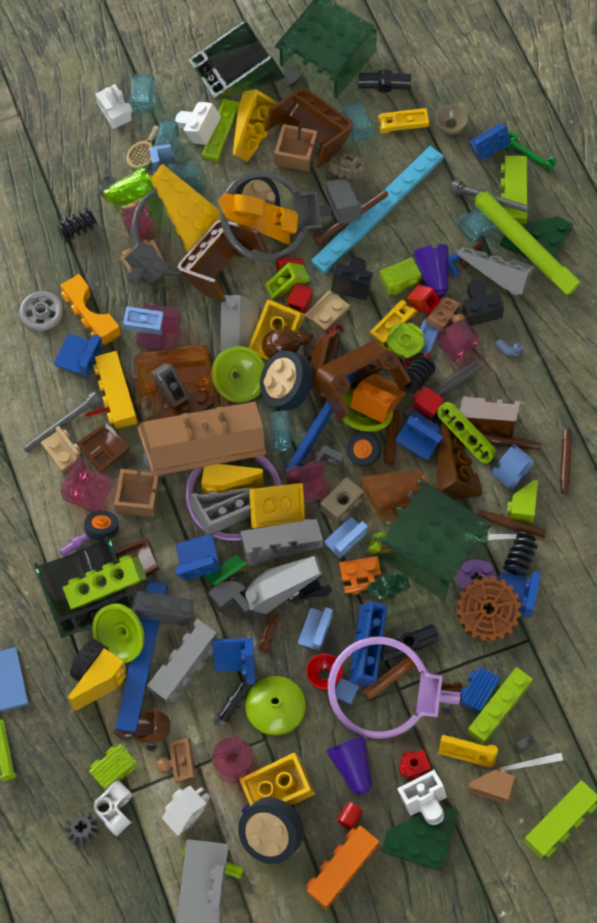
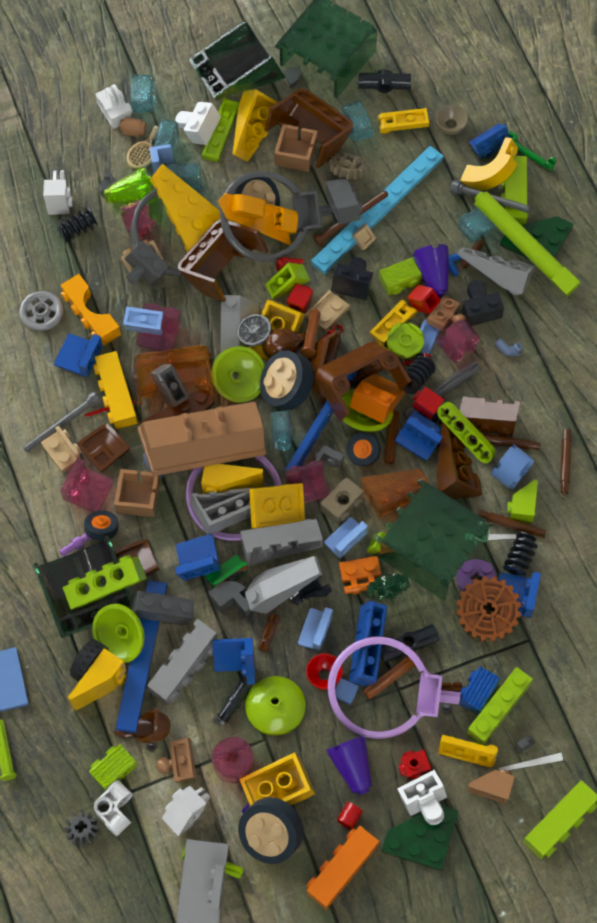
none -> white brick [43,170,73,215]
none -> medium nougat brick [120,117,147,137]
none -> dark grey wheel [237,314,272,346]
none -> dark orange axle [301,309,321,358]
none -> tan tile [352,224,376,250]
none -> yellow arch [461,137,518,191]

